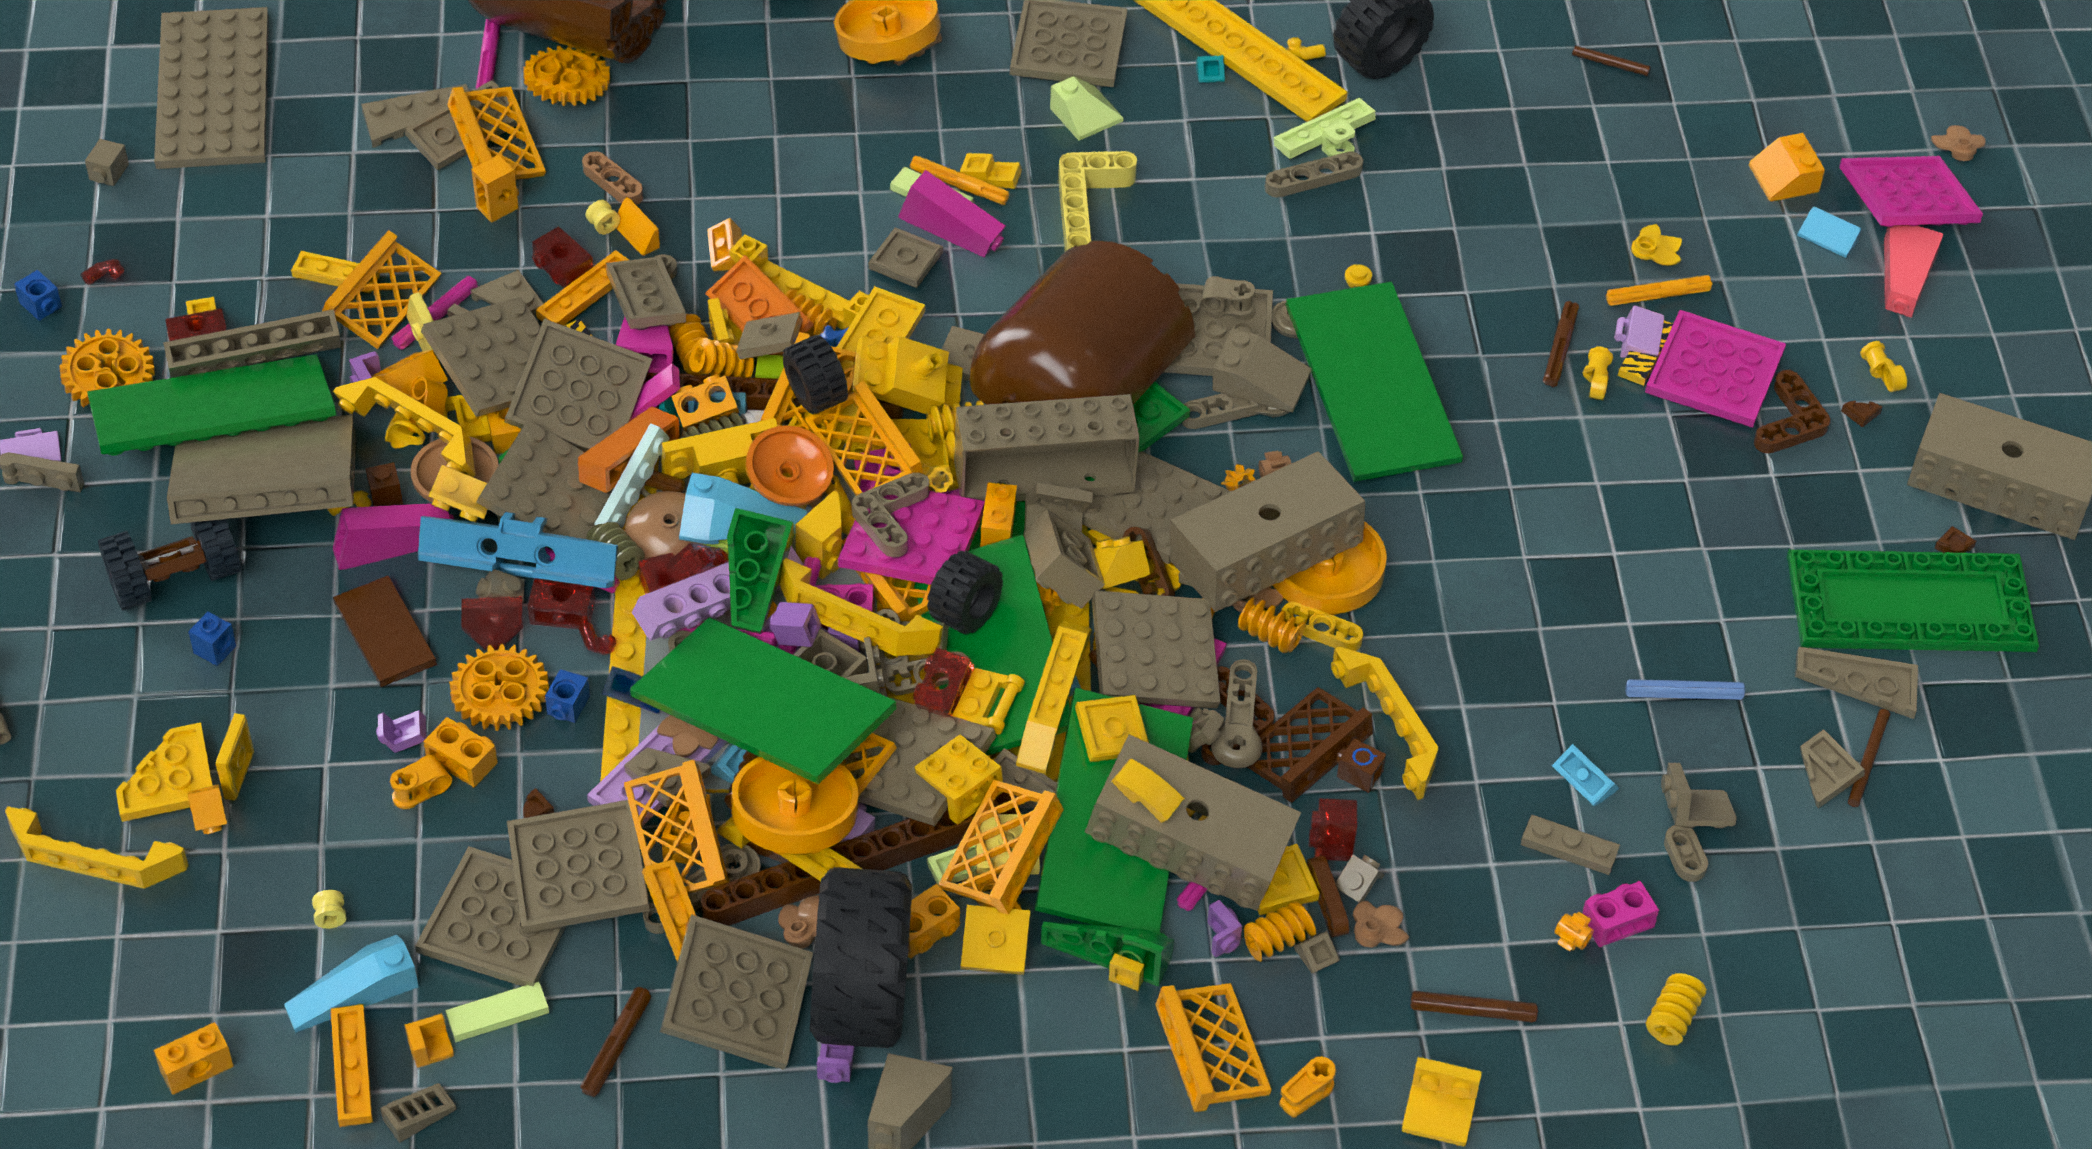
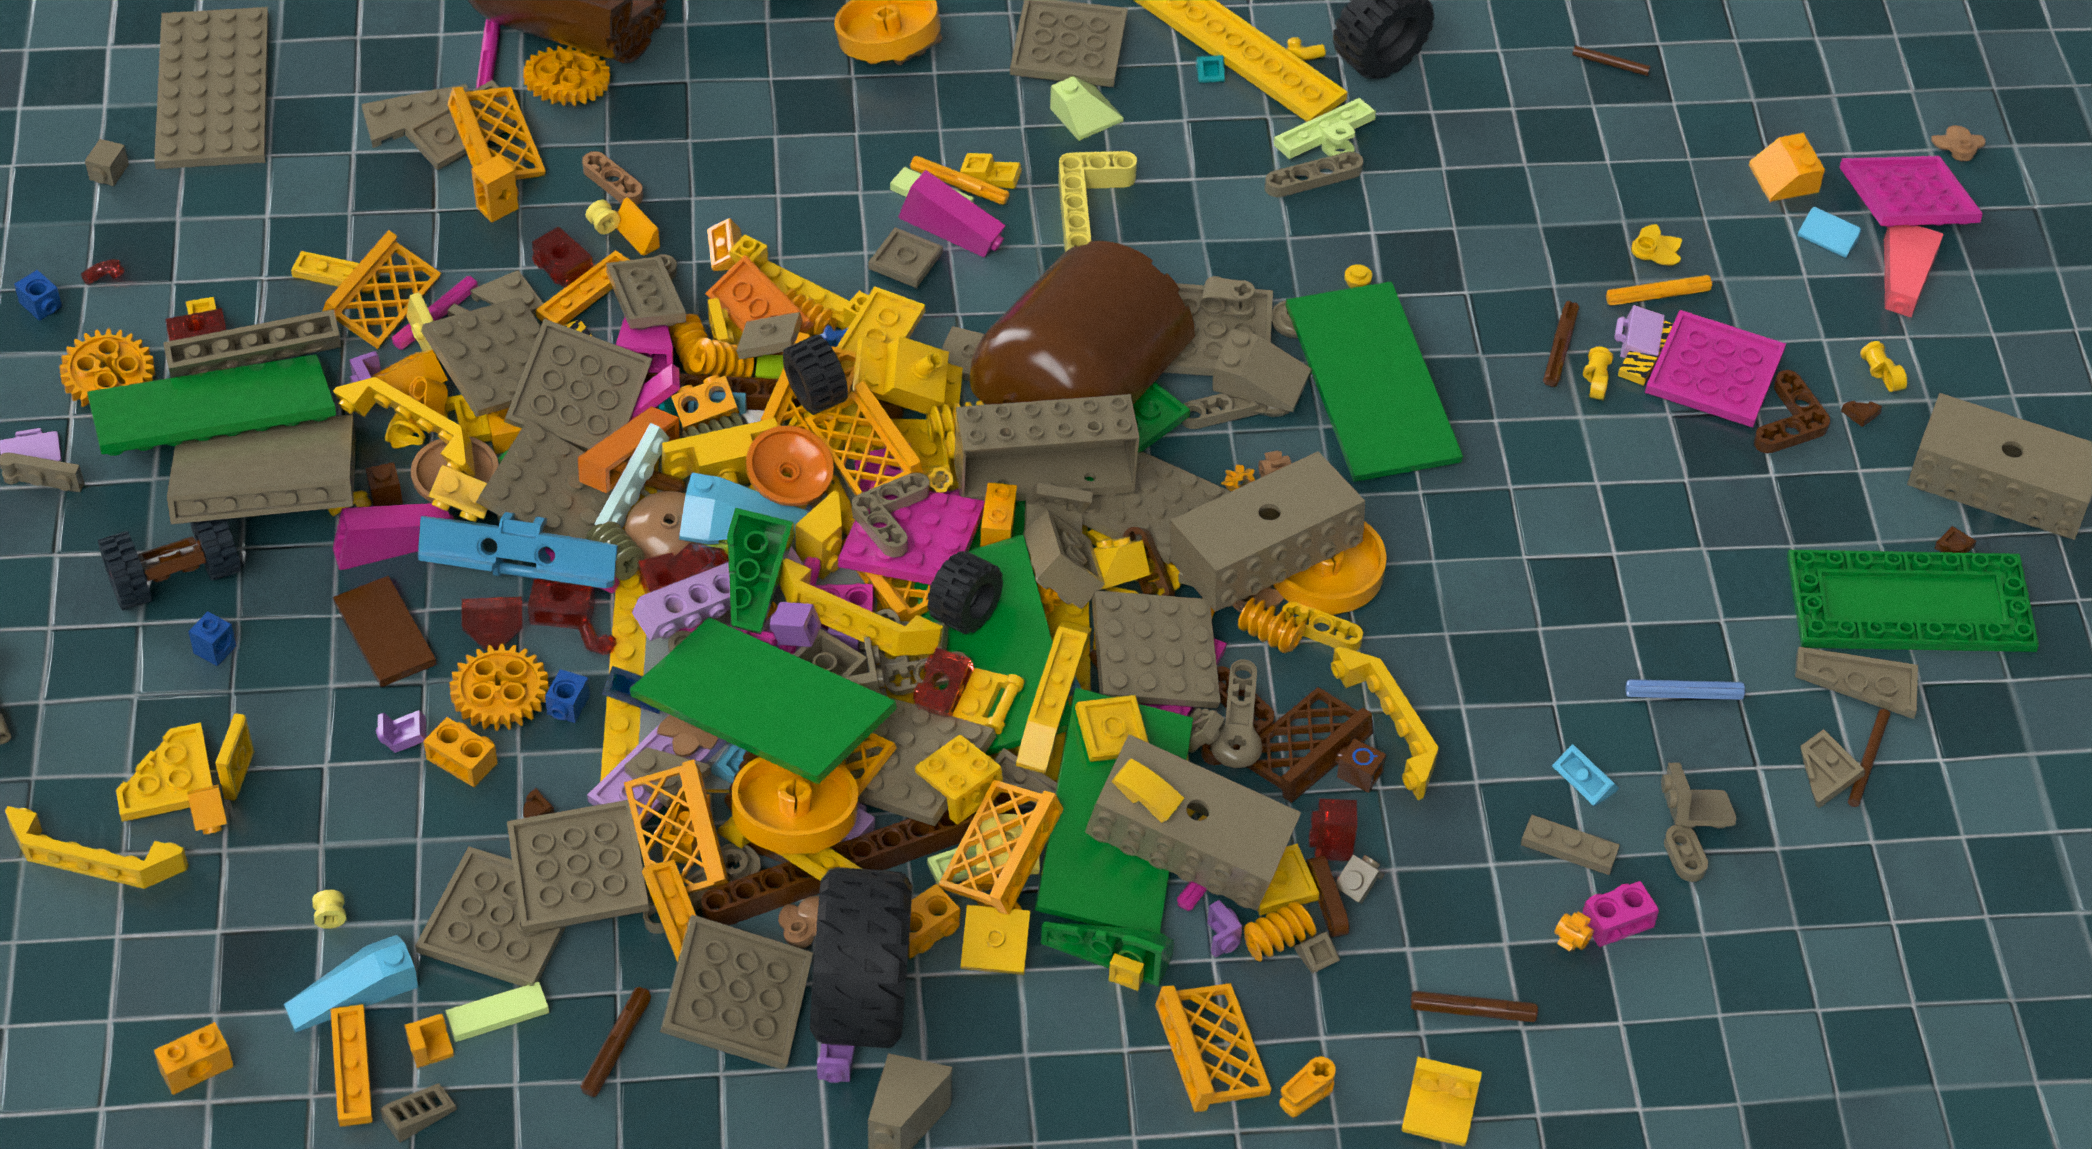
light orange piece [390,755,452,809] -> none
dark tan bracket [476,569,525,609] -> none
medium nougat plate [1353,901,1409,947] -> none
yellow piece [1646,973,1707,1046] -> none

